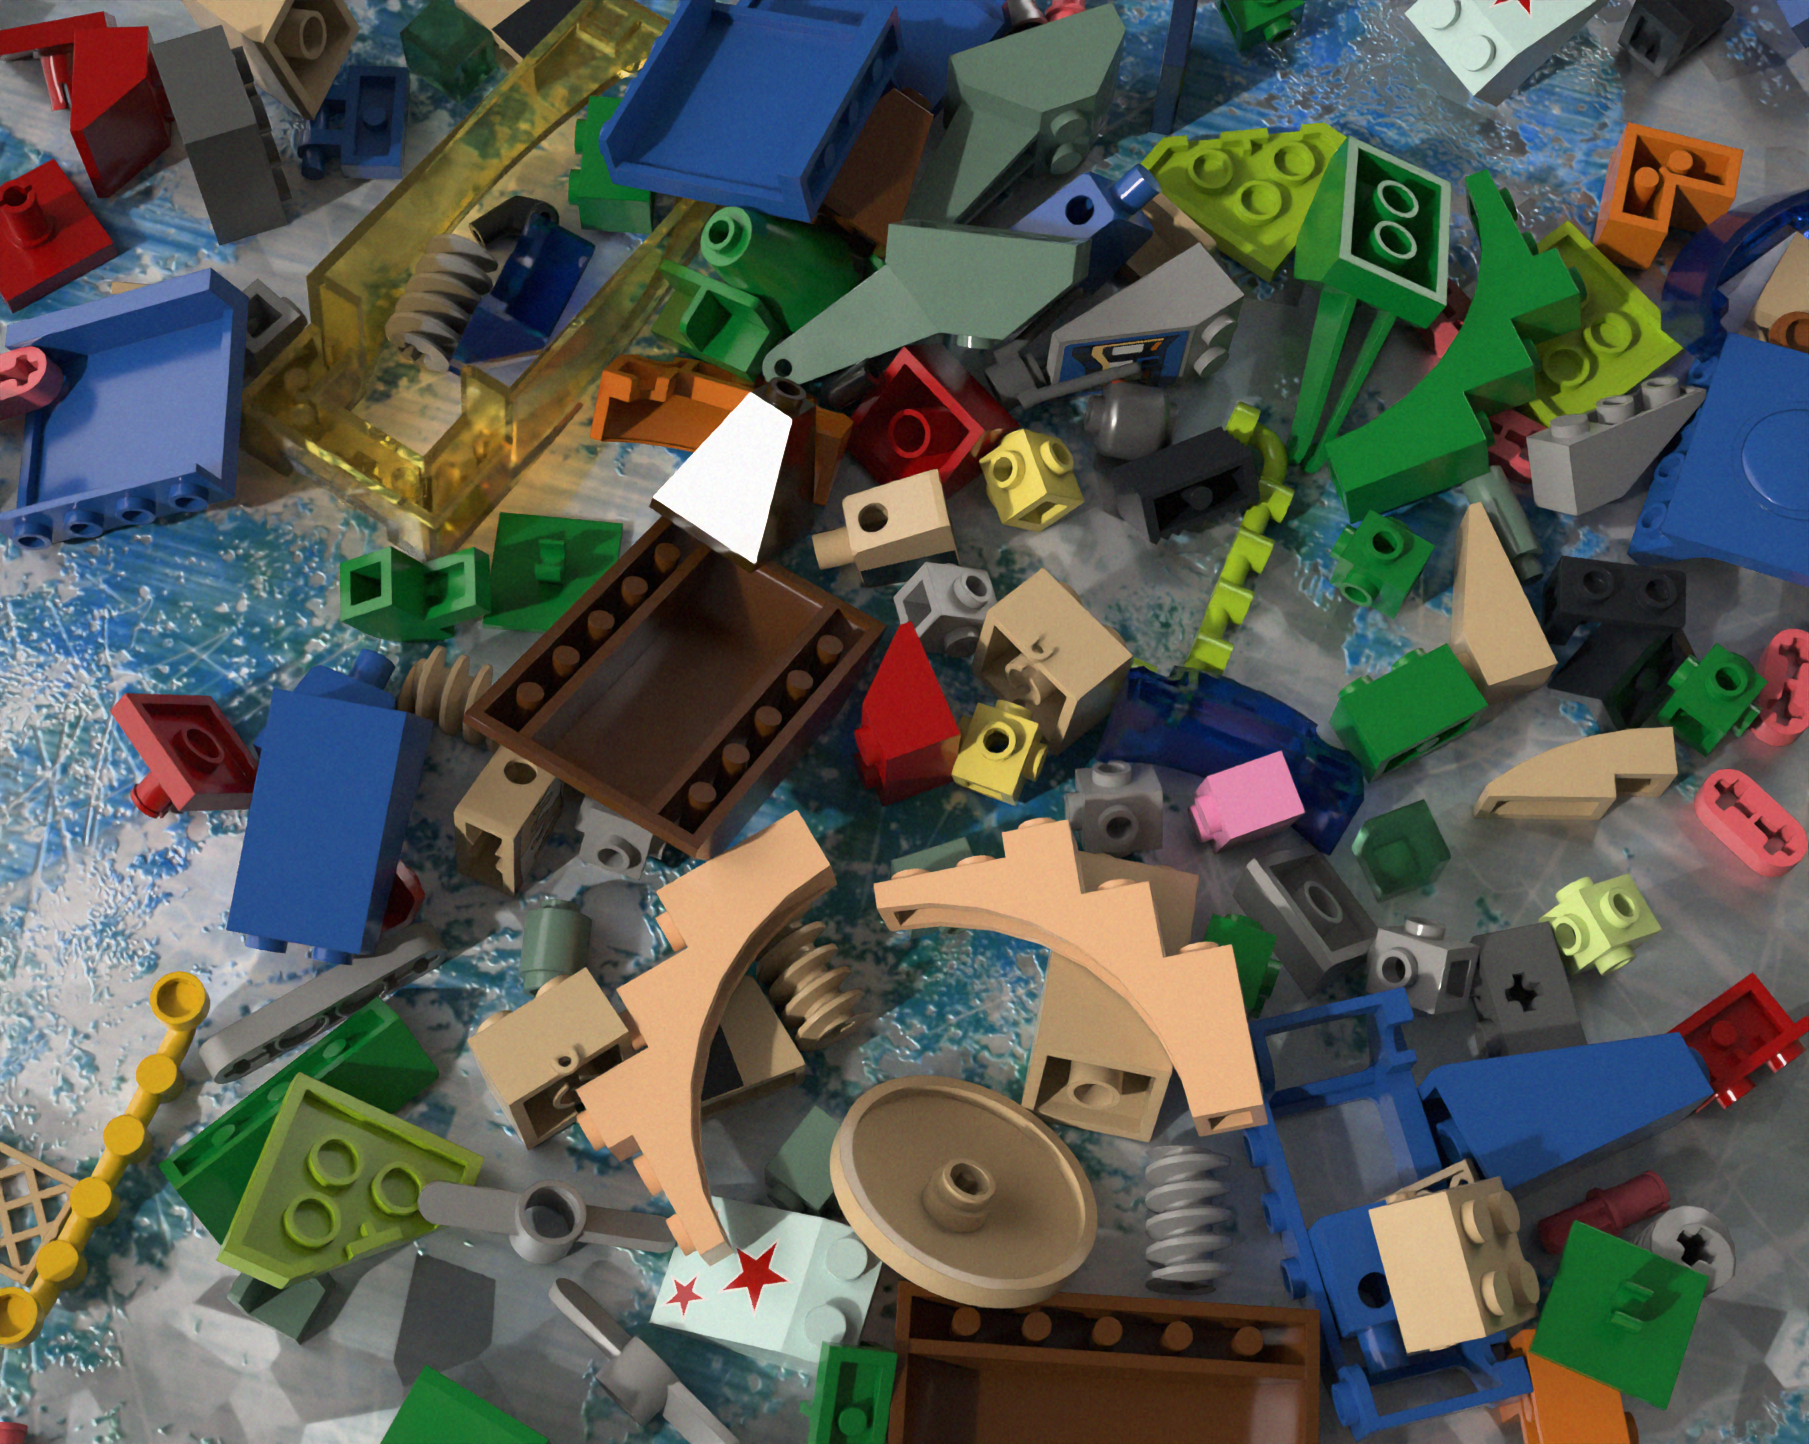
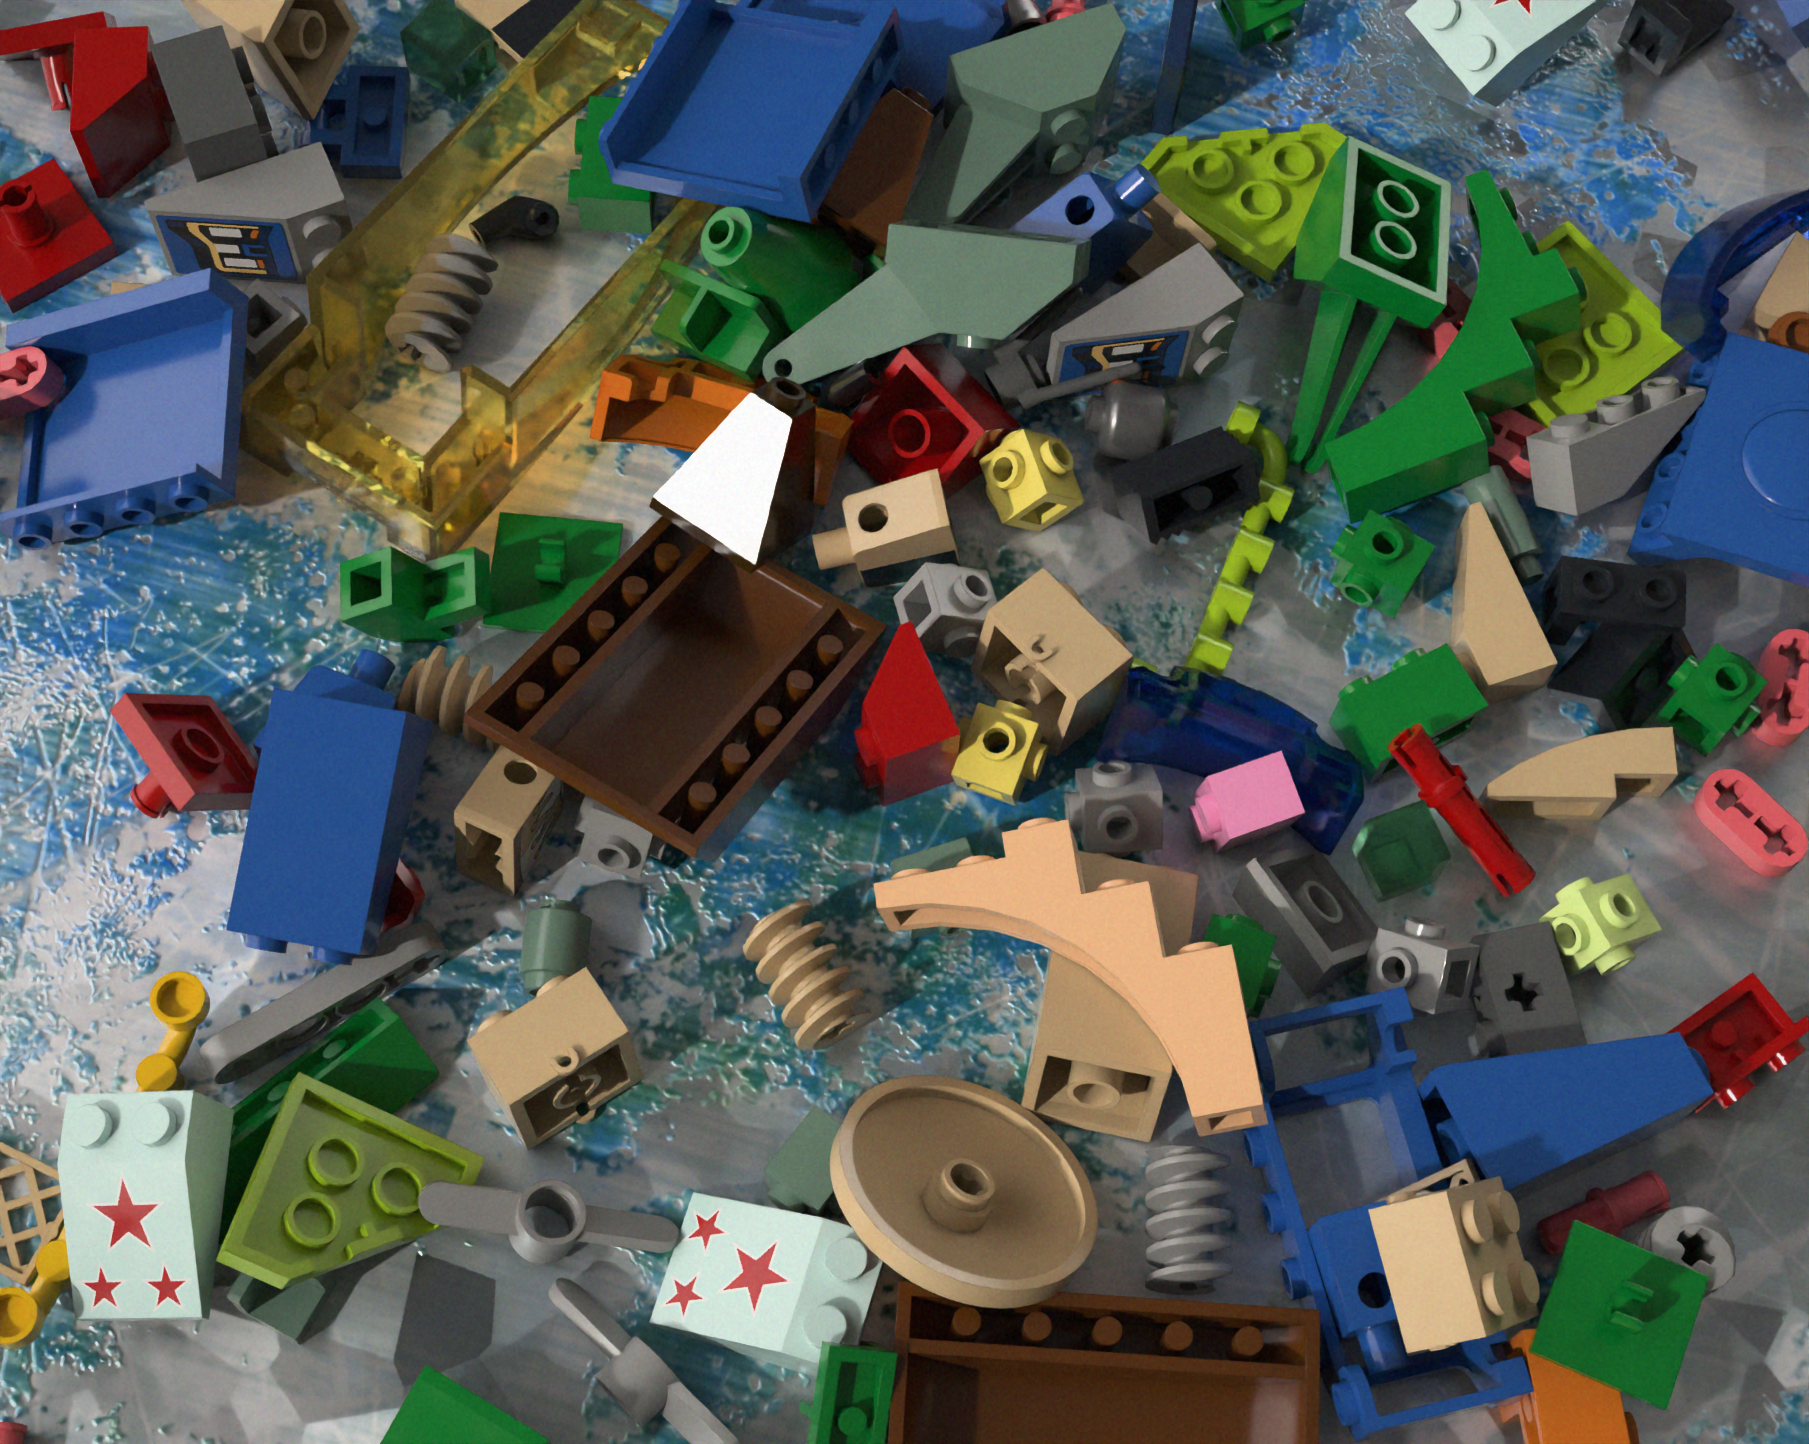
clear blue windscreen [448,211,596,377] -> none
light nougat arch [576,810,837,1267] -> none
tan torso [701,975,805,1121] -> none
orange brick [1592,122,1744,271] -> none
none -> light aqua slope [57,1090,234,1321]
none -> light grey slope [144,141,362,284]
none -> red pin [1387,724,1536,897]

